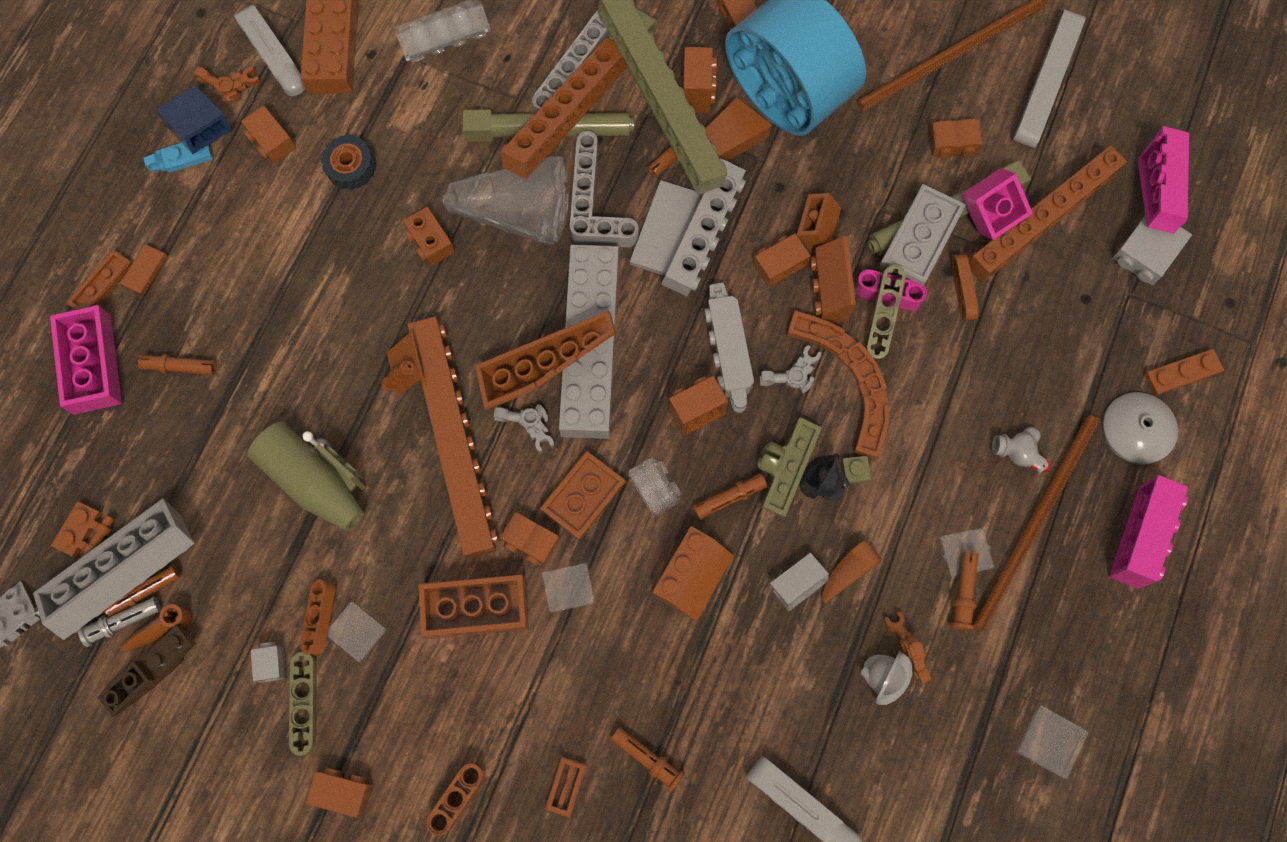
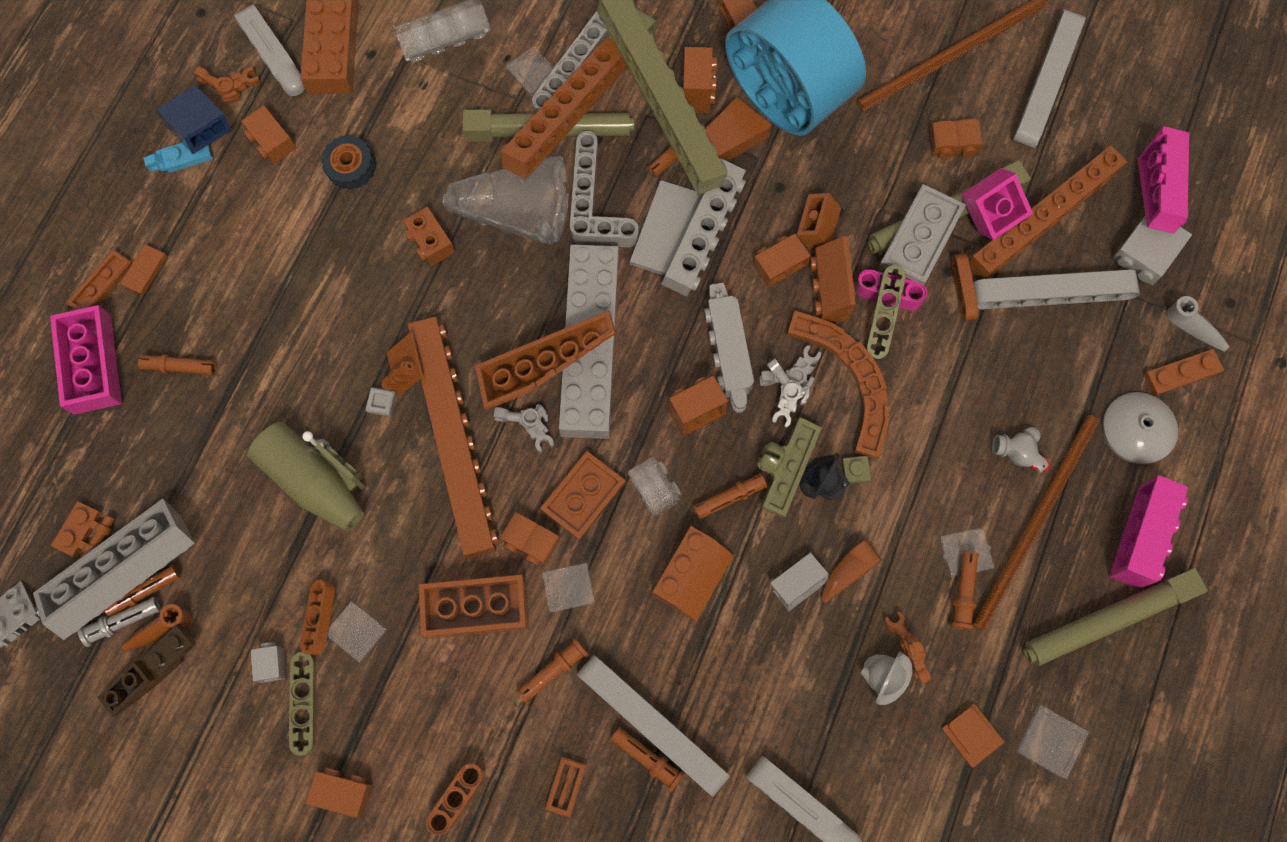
none -> light grey tile [365,388,396,417]
none -> clear piece [506,46,554,96]
none -> dark orange pin [516,637,589,703]
none -> light grey beam [576,655,730,797]
none -> light grey piece [767,358,809,427]
none -> dark orange piece [941,703,1005,768]
none -> light grey beam [973,270,1140,309]
none -> olive brick [1023,568,1208,666]
none -> light grey piece [1167,296,1230,352]

